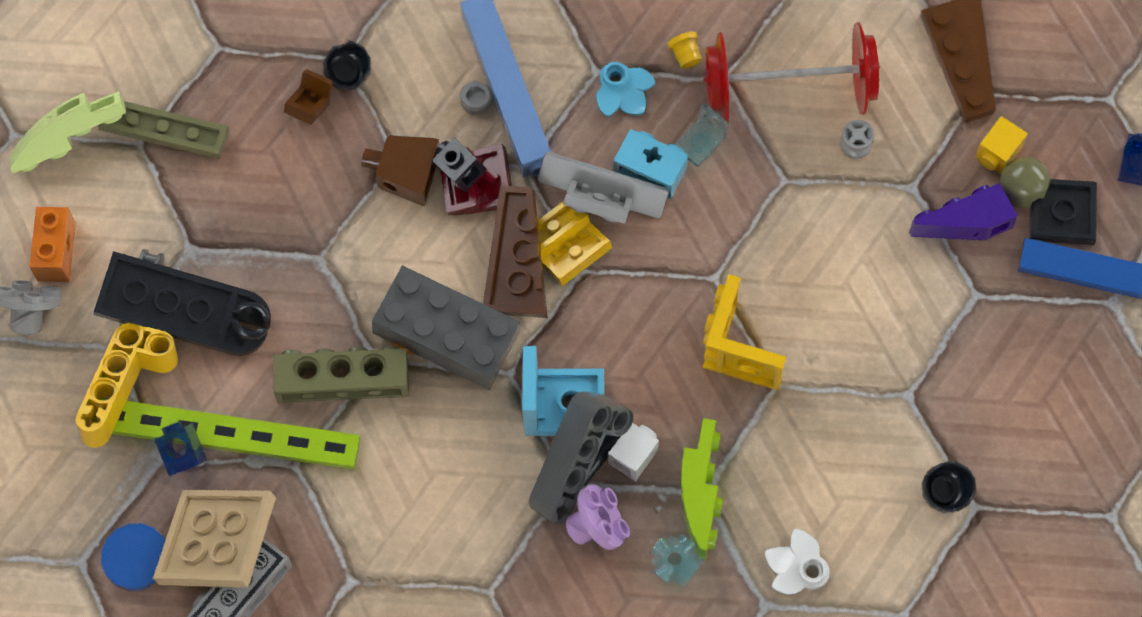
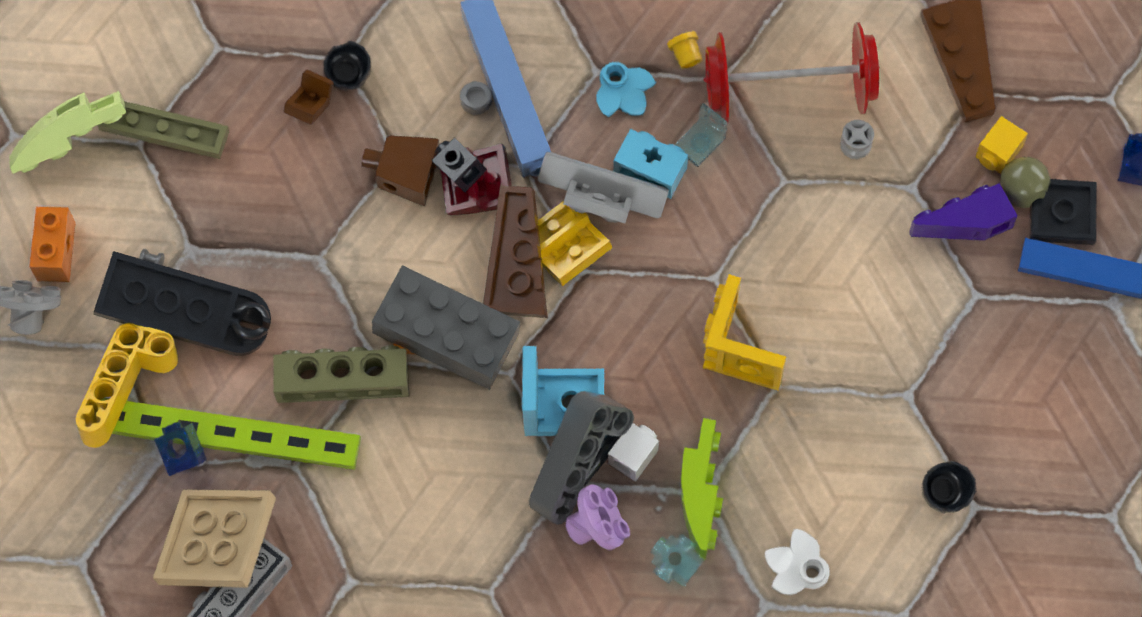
blue tile [101,523,165,591] -> none

